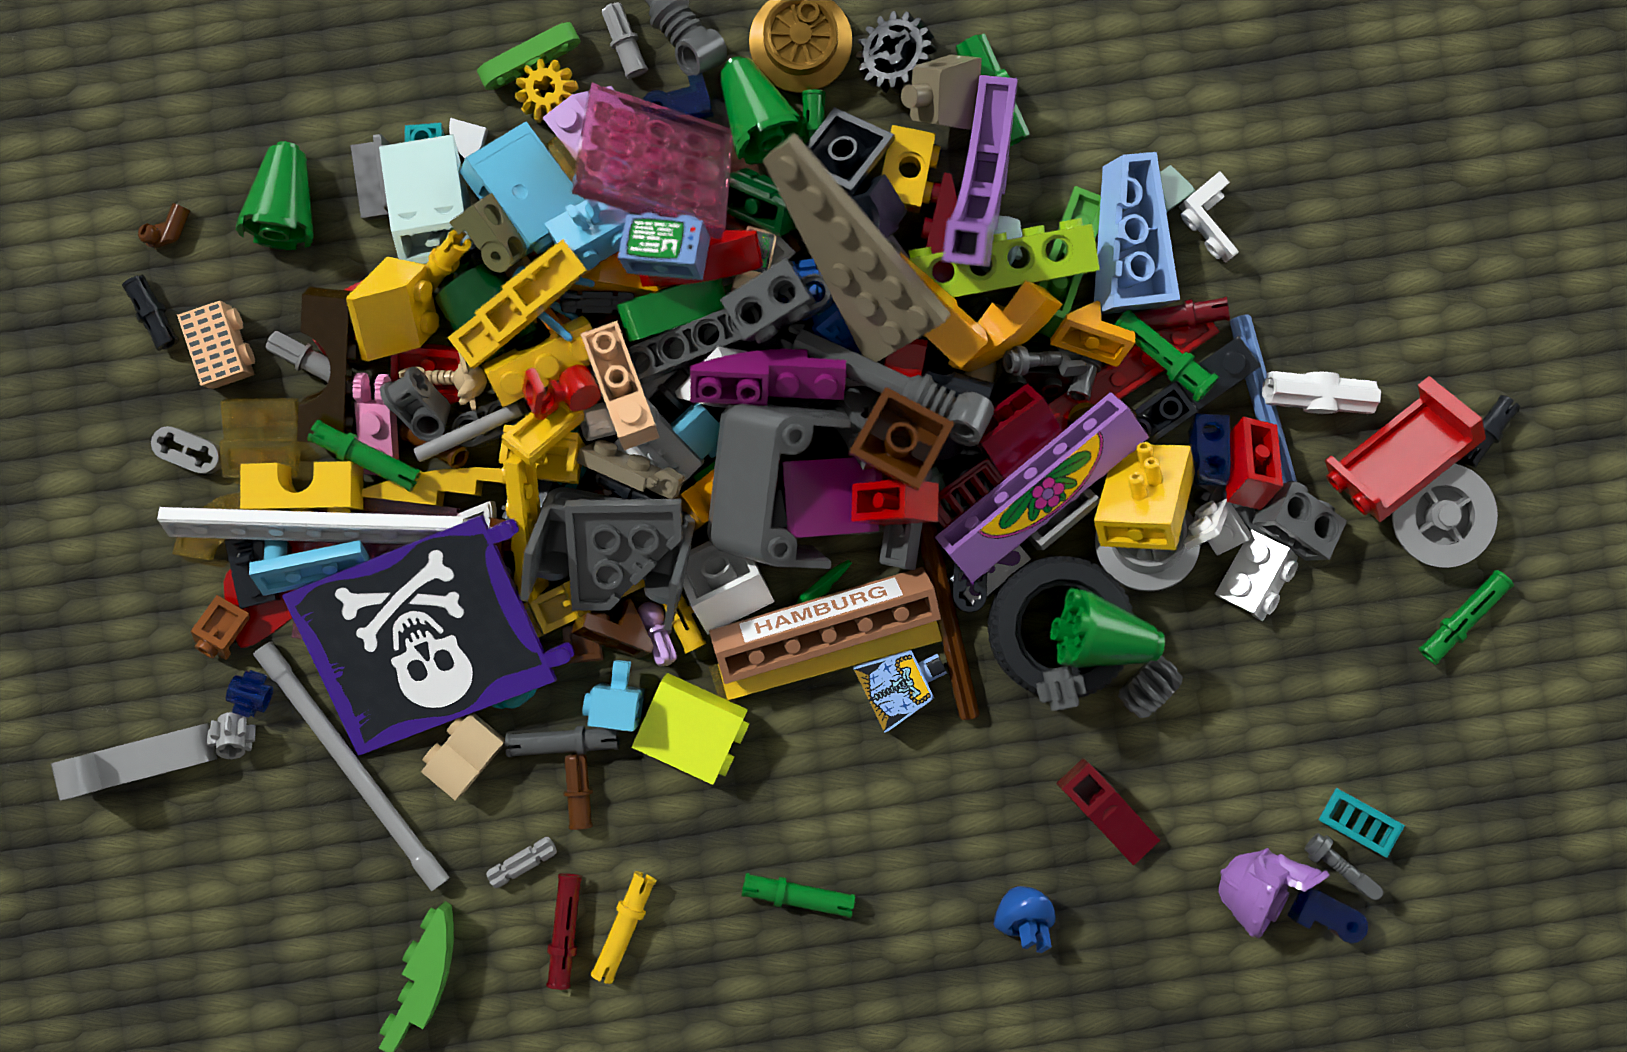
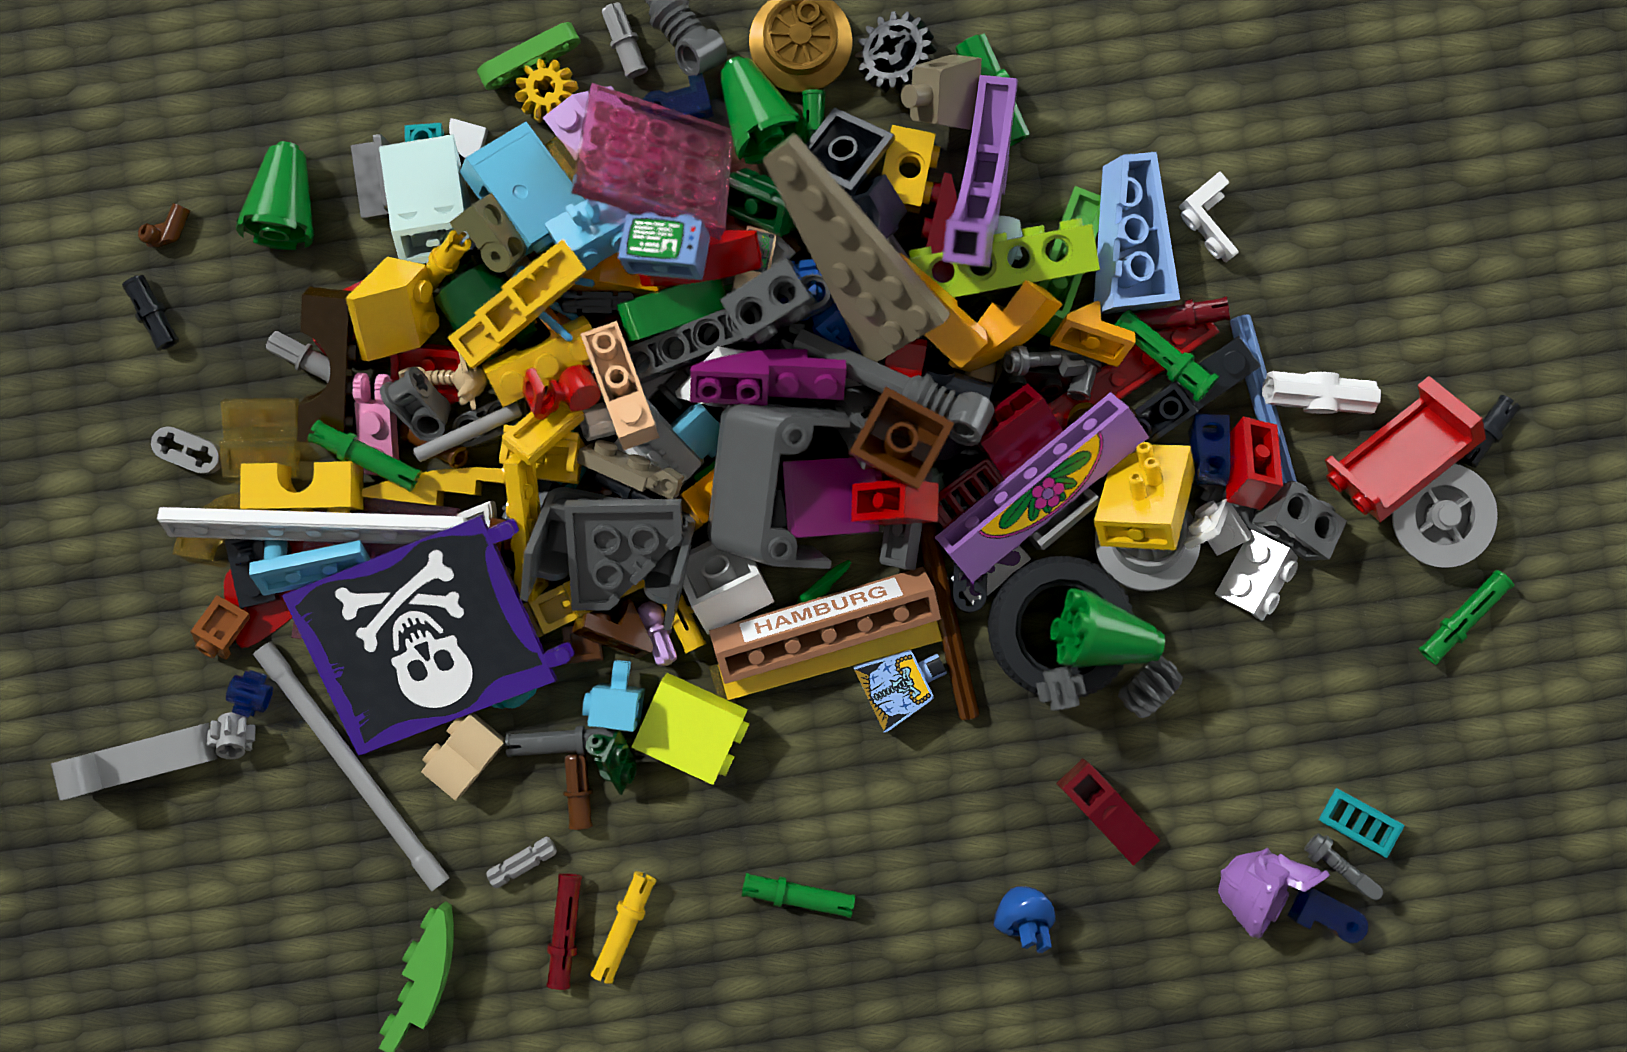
light nougat brick [177,301,255,389] -> none
sand green slope [1160,165,1196,213] -> none
none -> dark green hinge [586,729,637,795]

